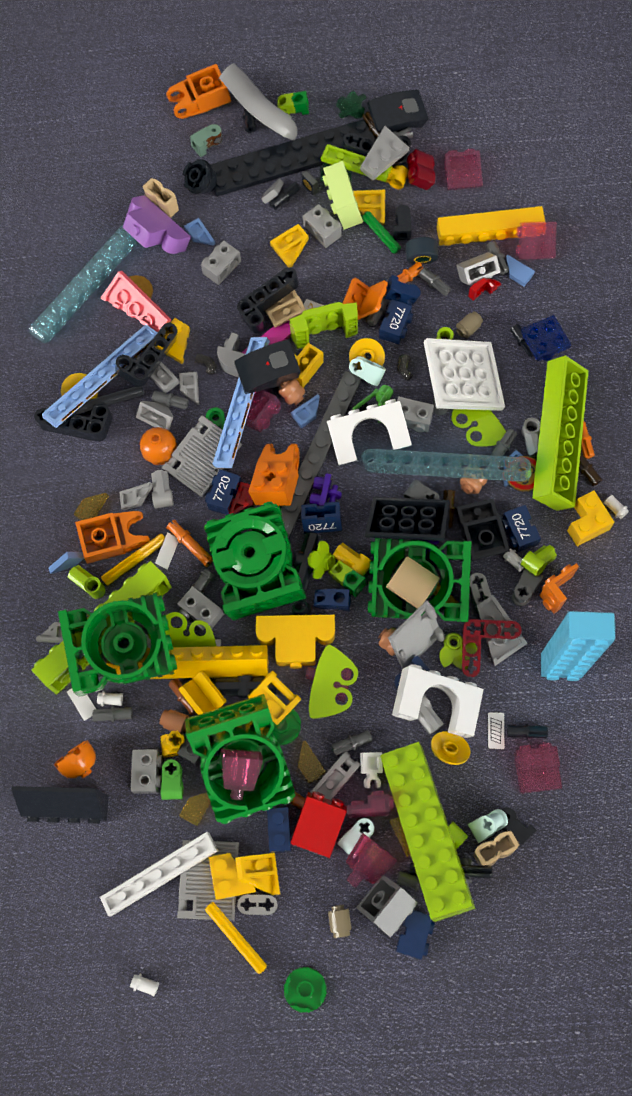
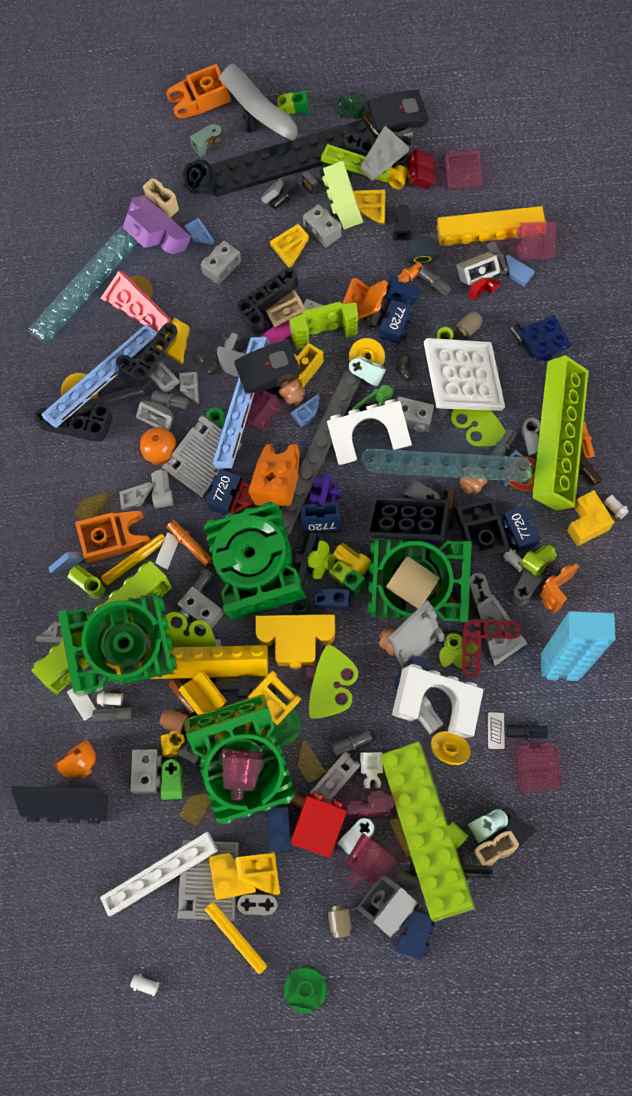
green axle [362,211,401,254] -> none

